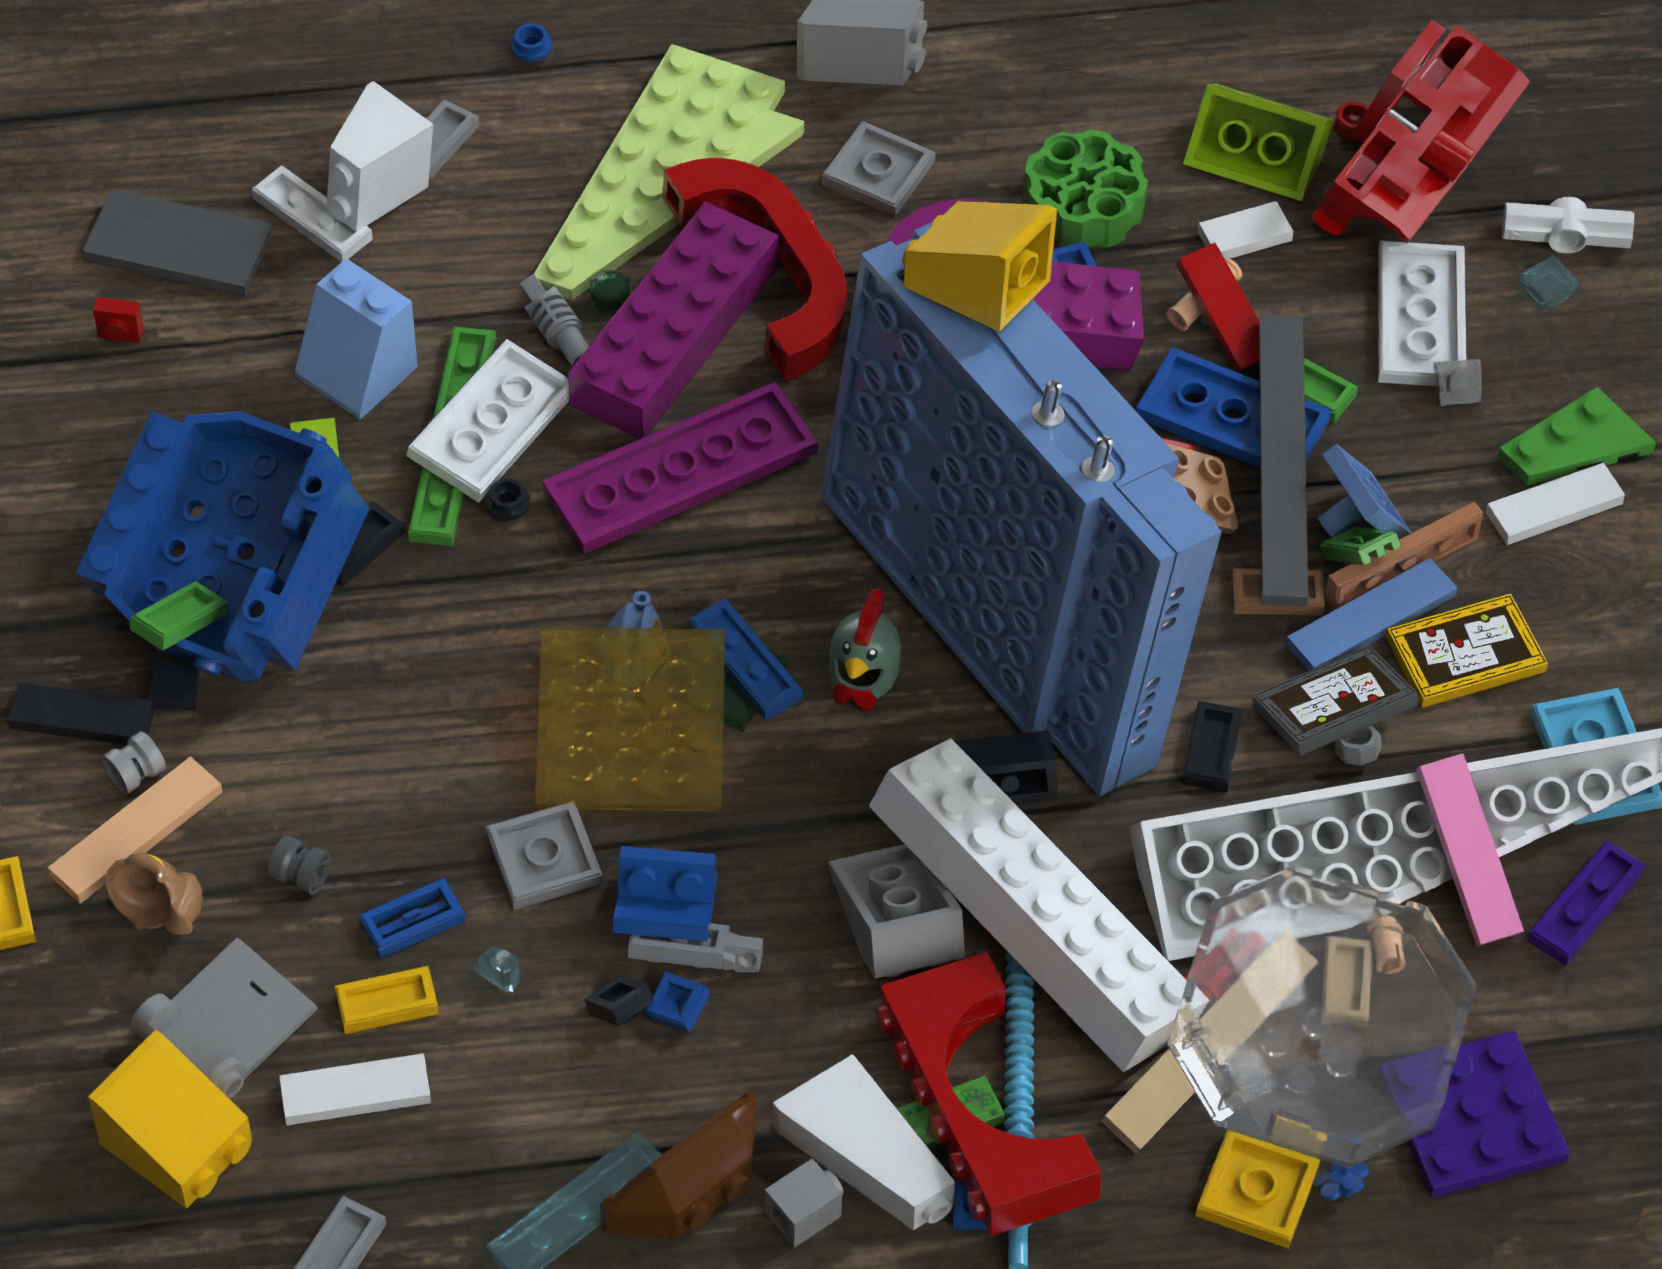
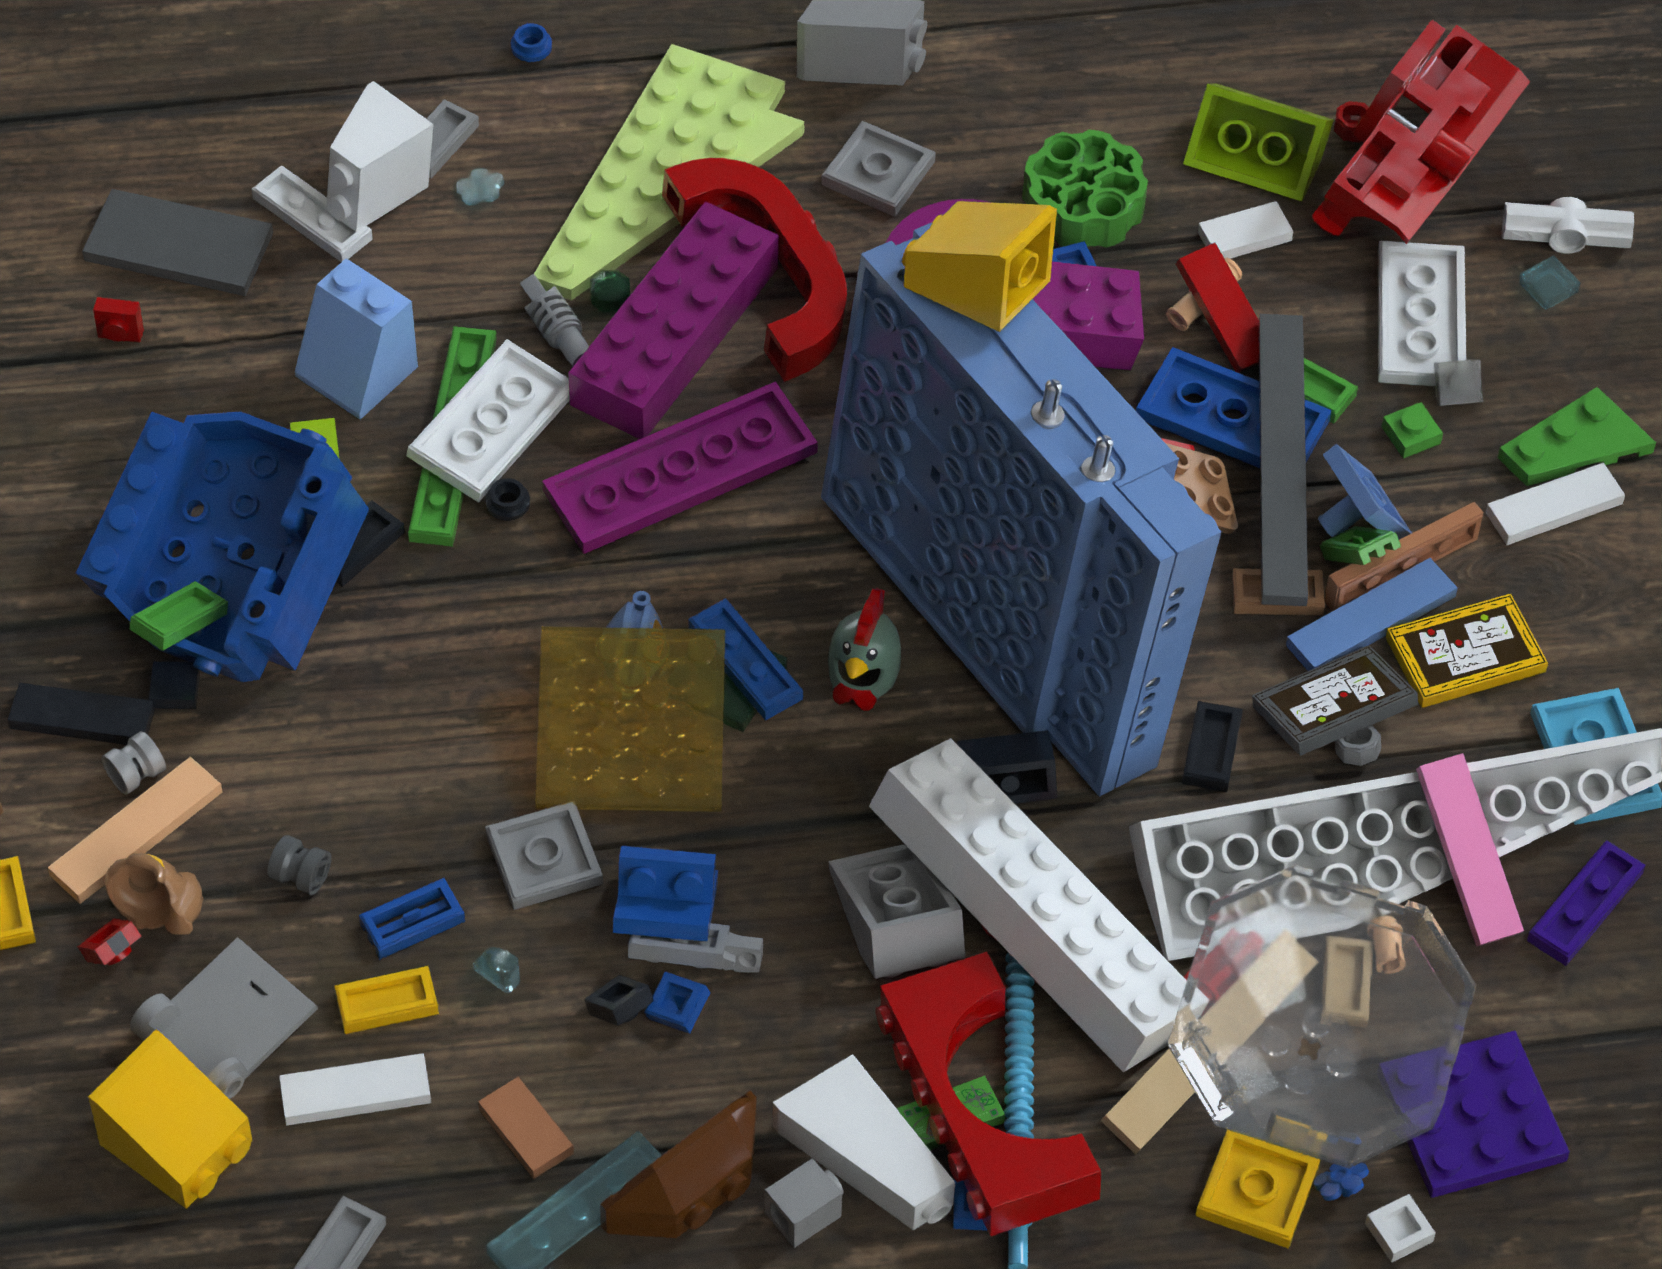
none -> red plate [77,918,142,965]
none -> clear light blue plant [456,168,504,205]
none -> nougat tile [478,1077,574,1179]
none -> white plate [1365,1194,1435,1263]
none -> bright green plate [1382,402,1443,458]

